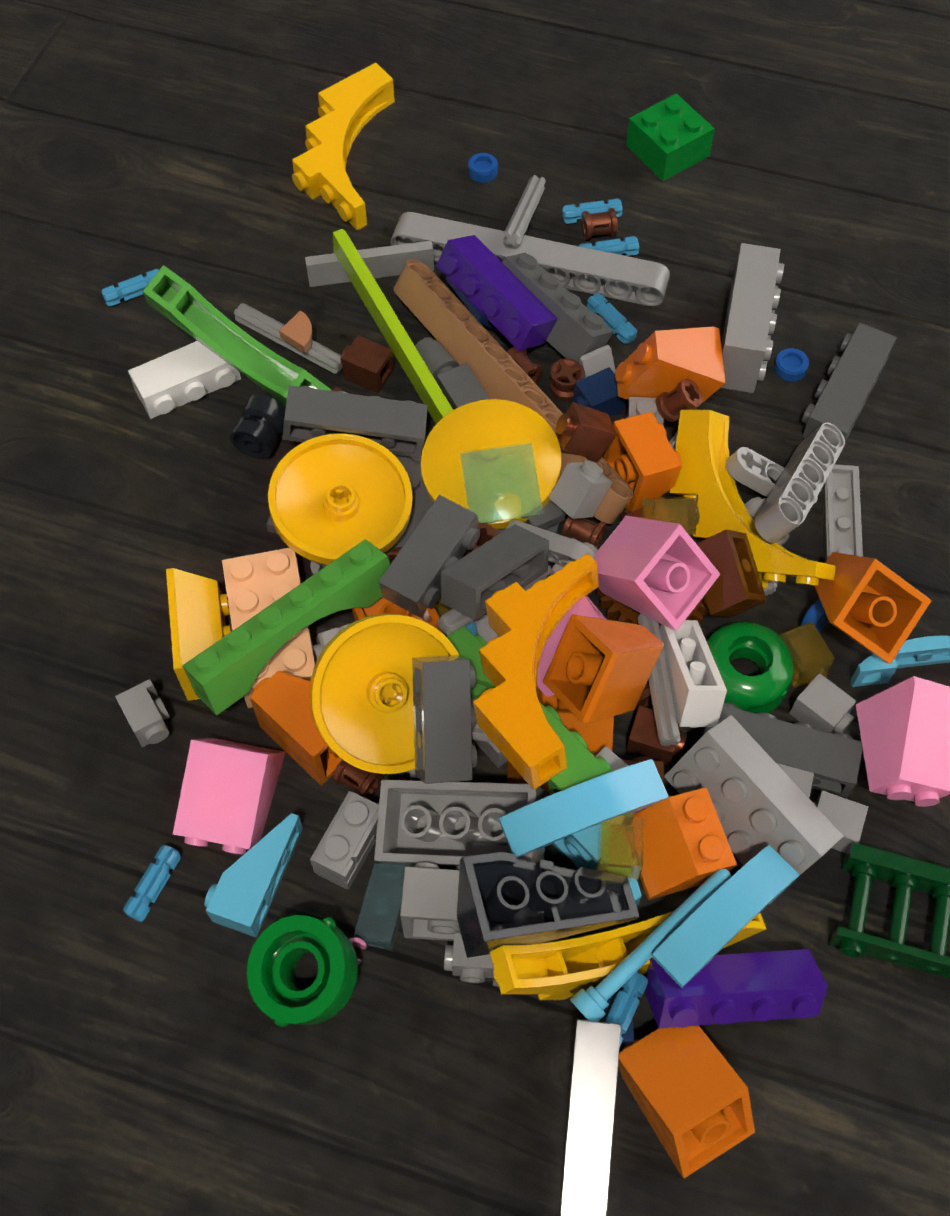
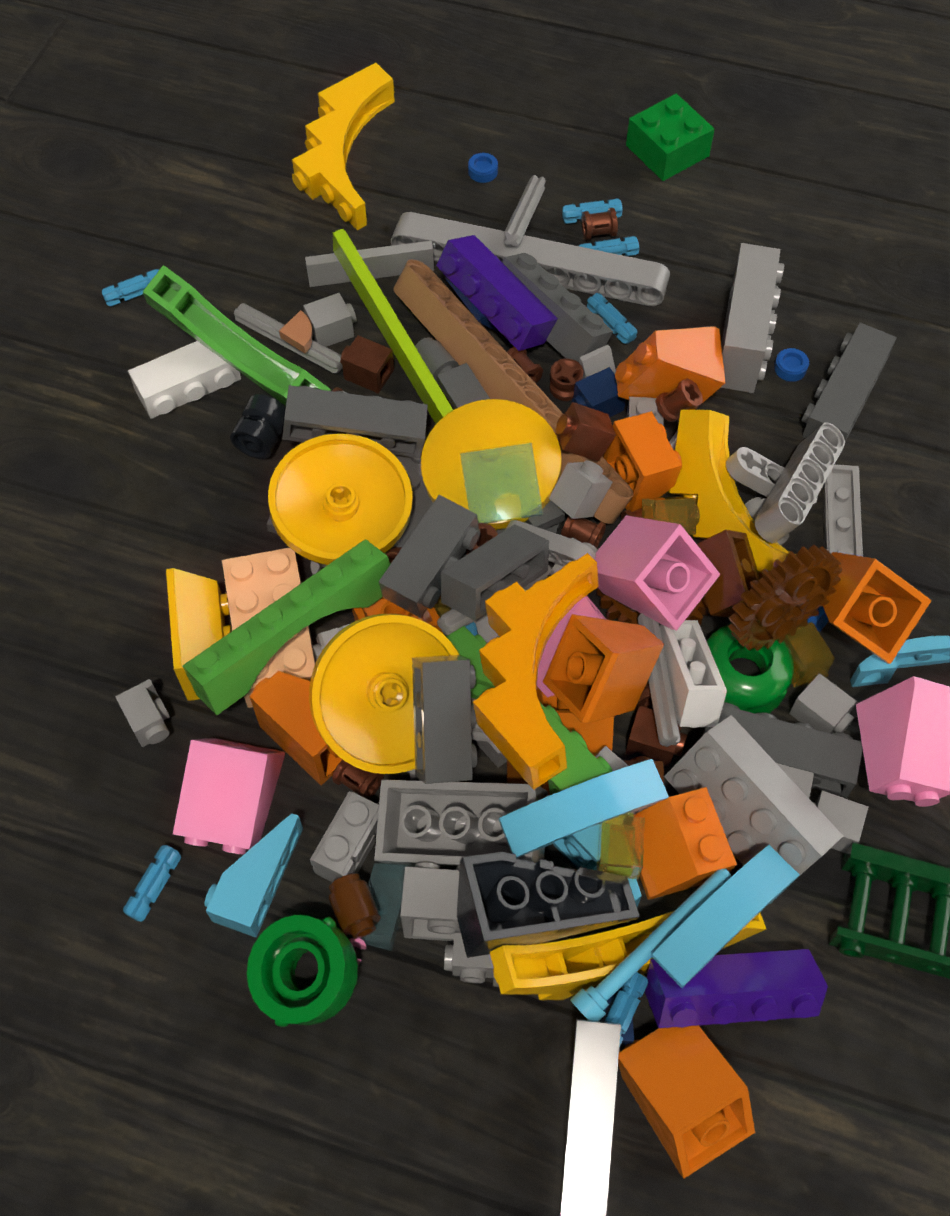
none -> light grey brick [303,293,357,347]
none -> reddish brown brick [329,873,381,939]
none -> reddish brown gear [728,545,842,651]

